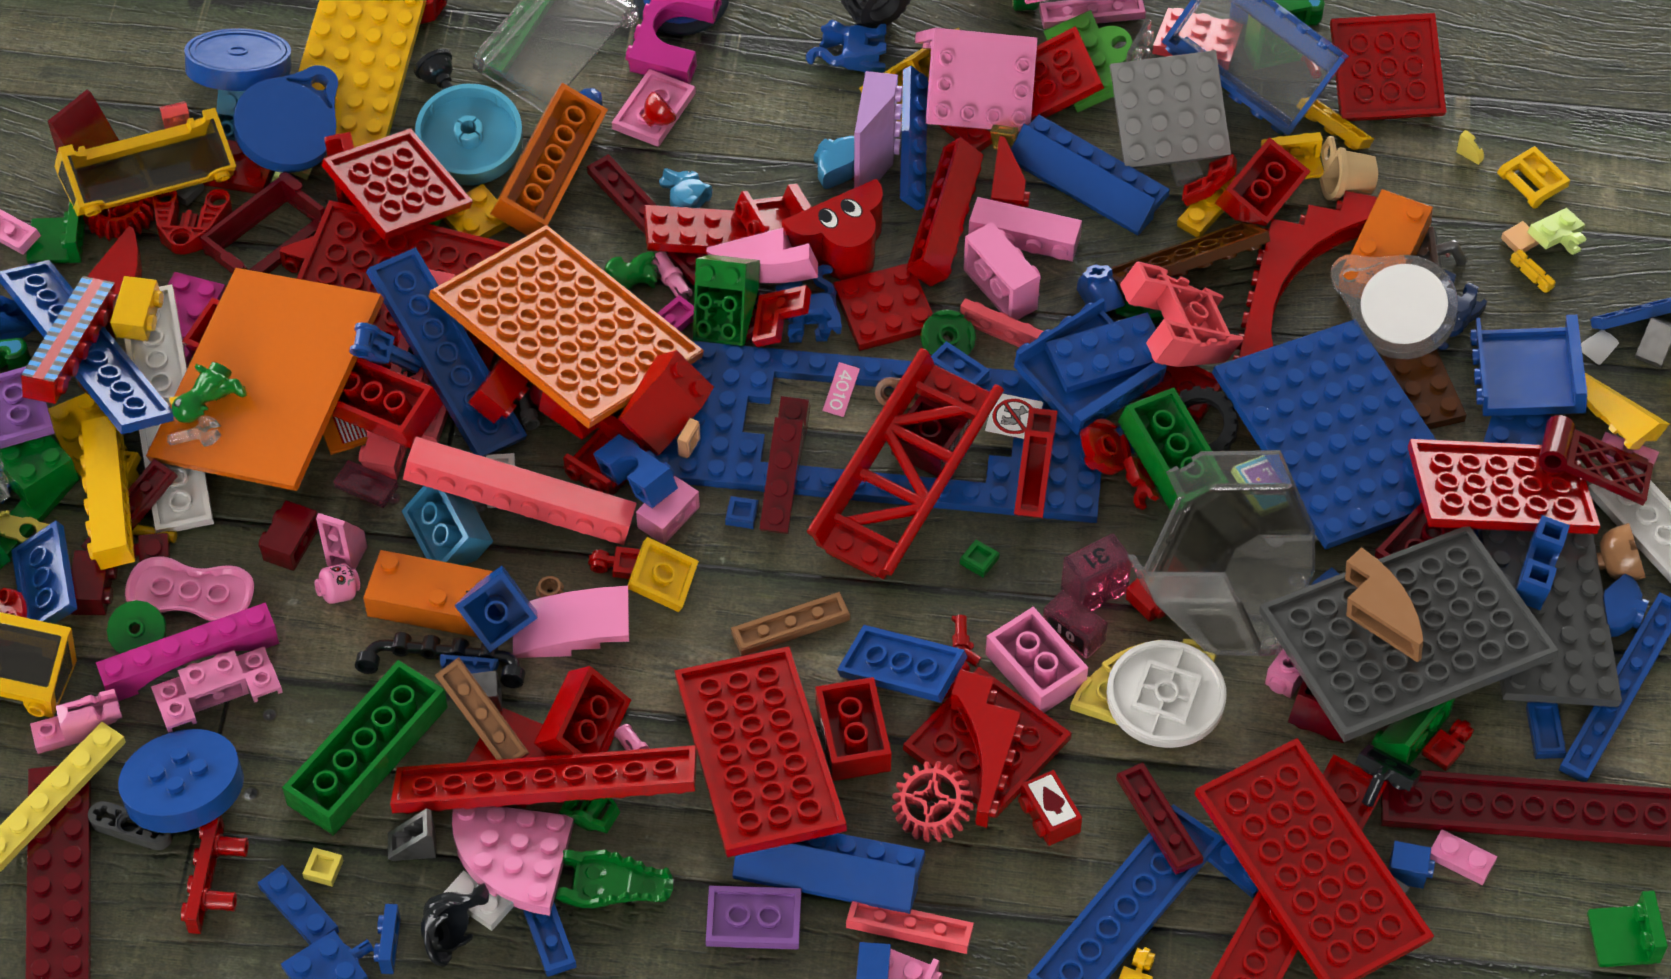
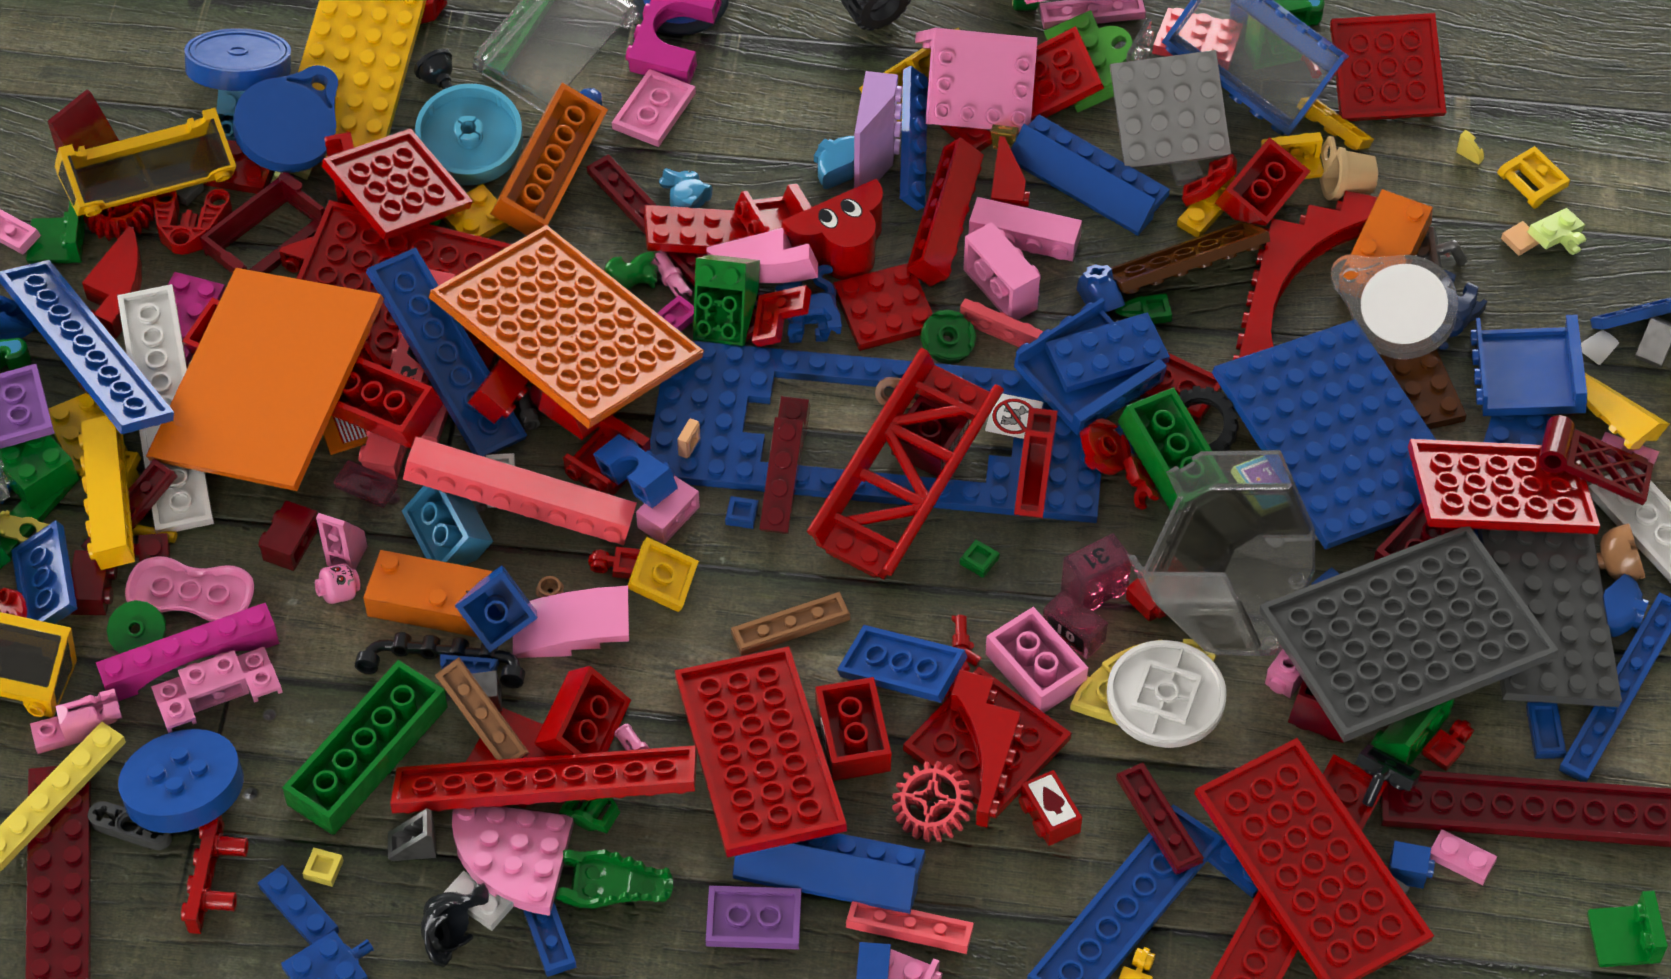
brick [21,276,118,404] -> none
yellow brick [110,276,164,341] -> none
coral slope [159,101,190,129] -> none
clear bar [167,415,221,447] -> none
green animal [169,362,247,423] -> none
blue connector [349,322,422,373] -> none
blue plate [374,904,401,974] -> none
red slope [618,350,714,456] -> none
red brick [641,92,676,127] -> none
blue animal [806,20,886,73] -> none
bright pink sticker [822,362,860,417] -> none
blue plate [931,341,990,387] -> none
coral wedge [1120,261,1243,367] -> none
blue tile [1176,36,1206,54] -> none
medium nougat slope [1345,547,1423,662] -> none
yellow axle [1510,249,1556,293] -> none
blue arch [1515,515,1570,610] -> none

